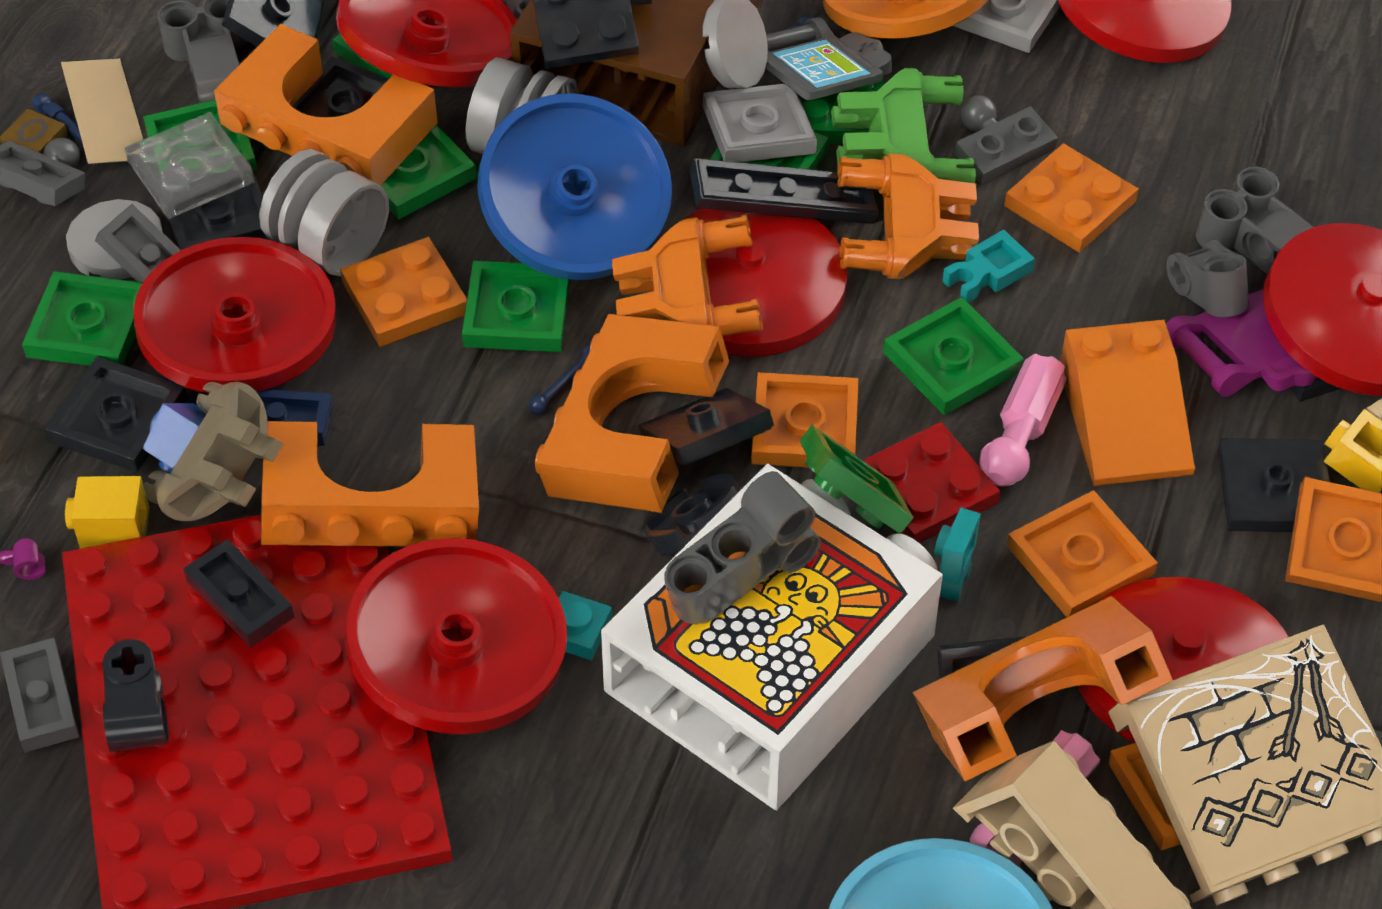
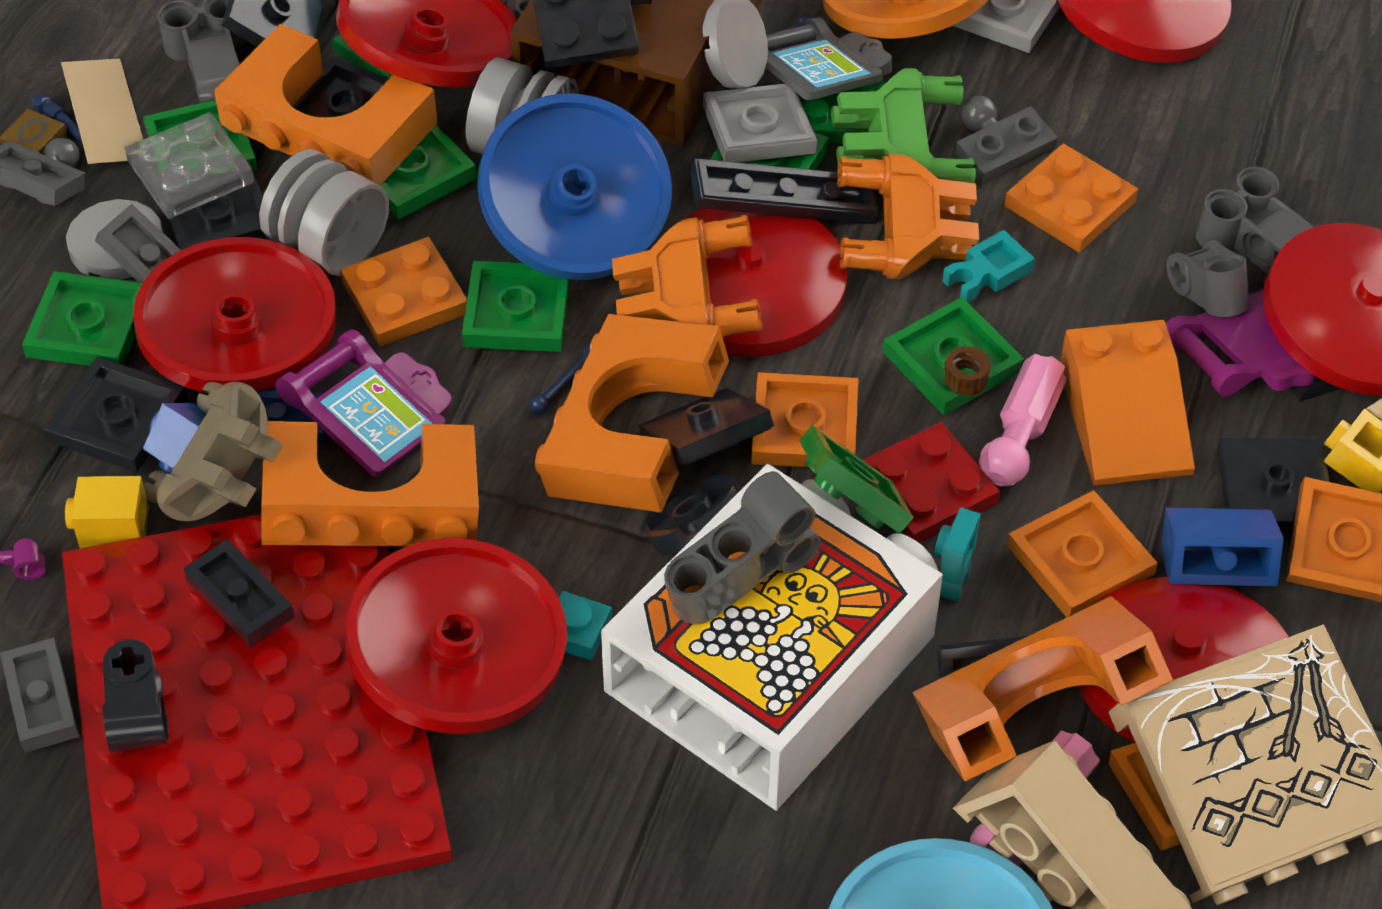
none -> magenta piece [276,329,452,477]
none -> reddish brown axle [944,346,991,396]
none -> blue brick [1161,508,1283,586]

